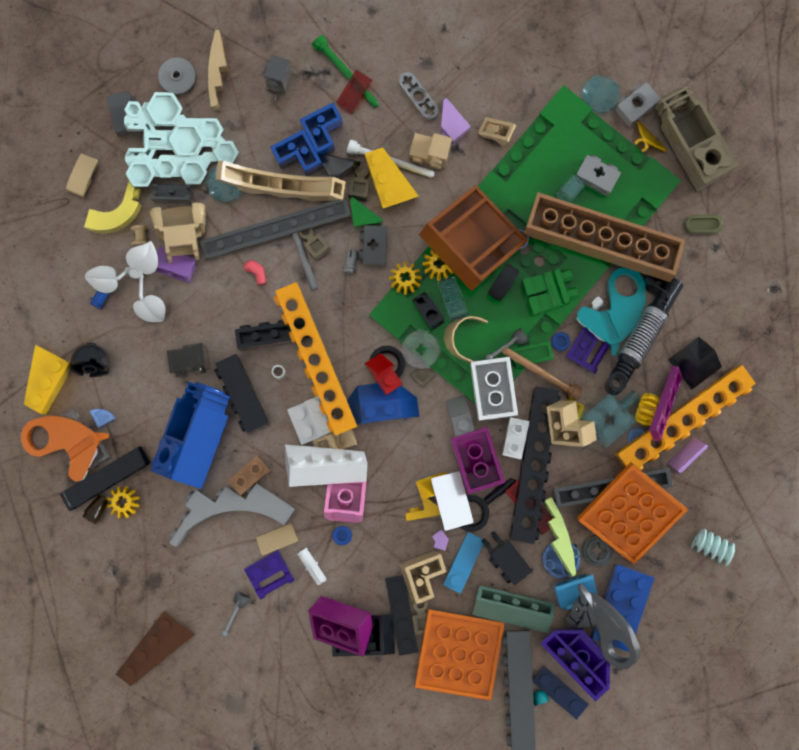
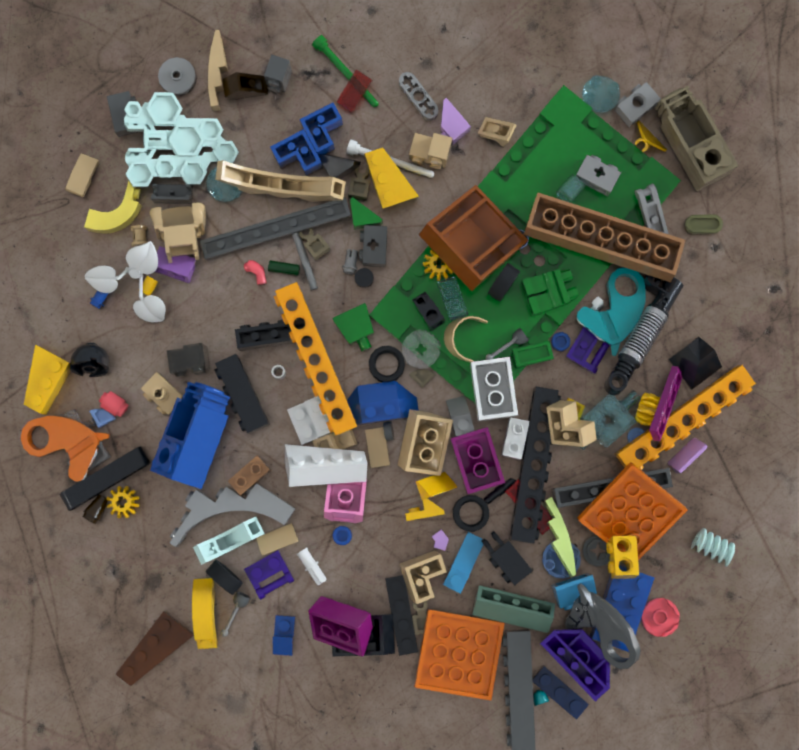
red slope [365,353,402,395] -> none
yellow gear [389,262,422,295] -> none
white sticker [431,471,473,531] -> none
medium nougat piece [502,348,582,401] -> none
none -> coral brick [99,391,129,418]
none -> yellow hinge [138,276,158,296]
none -> tan brick [141,372,183,416]
none -> yellow arch [192,578,218,649]
none -> light aqua arch [193,517,265,565]
none -> black tyre [206,560,243,595]
none -> dark brown slope [222,72,268,99]
none -> dark green hinge [268,260,300,276]
none -> blue slope [273,615,295,656]
none -> green torso [332,303,374,352]
none -> black tile [355,268,374,288]
none -> tan tile [365,427,390,468]
none -> dark grey tile [383,421,394,441]
none -> tan slope [398,409,453,476]
none -> yellow brick [606,536,639,579]
none -> light grey plate [635,184,668,234]
none -> coral tile [641,598,680,637]

